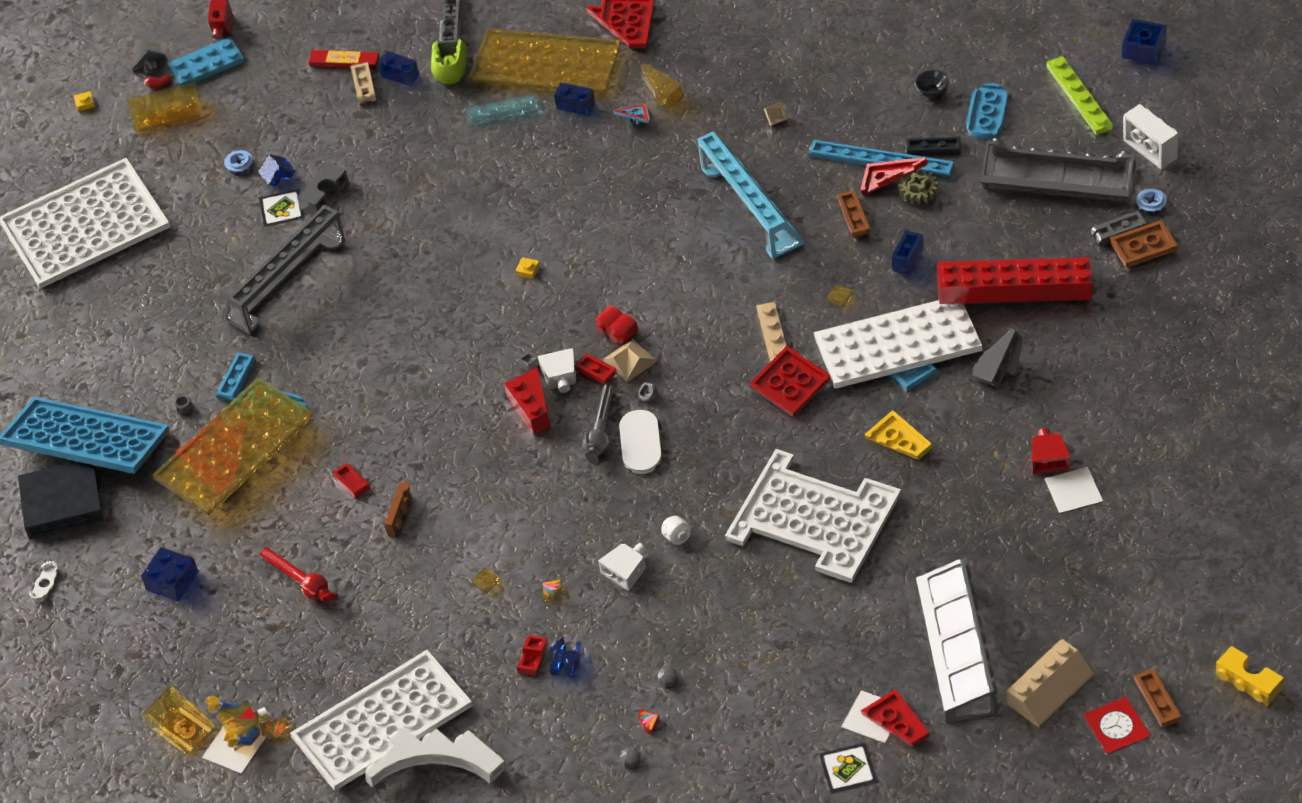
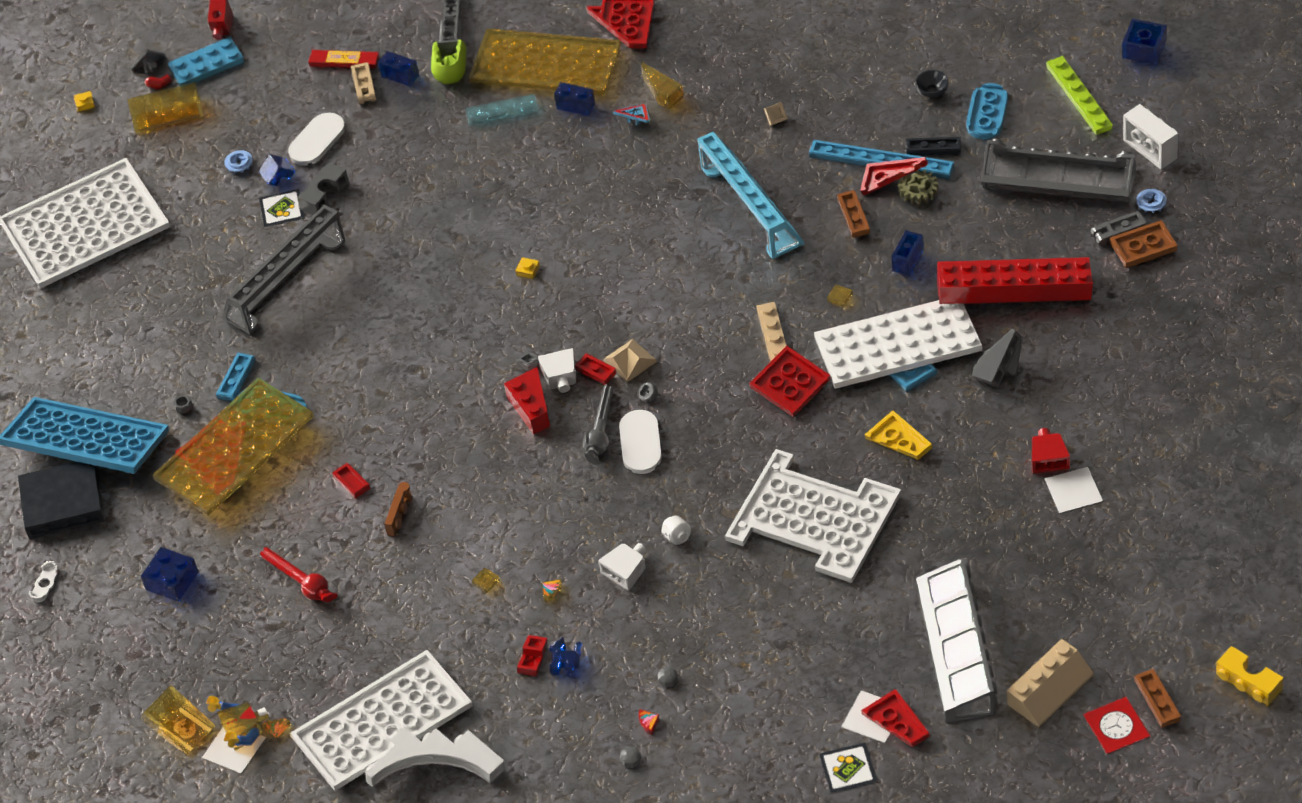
red brick [594,305,638,344] -> none
none -> white tile [288,113,345,166]

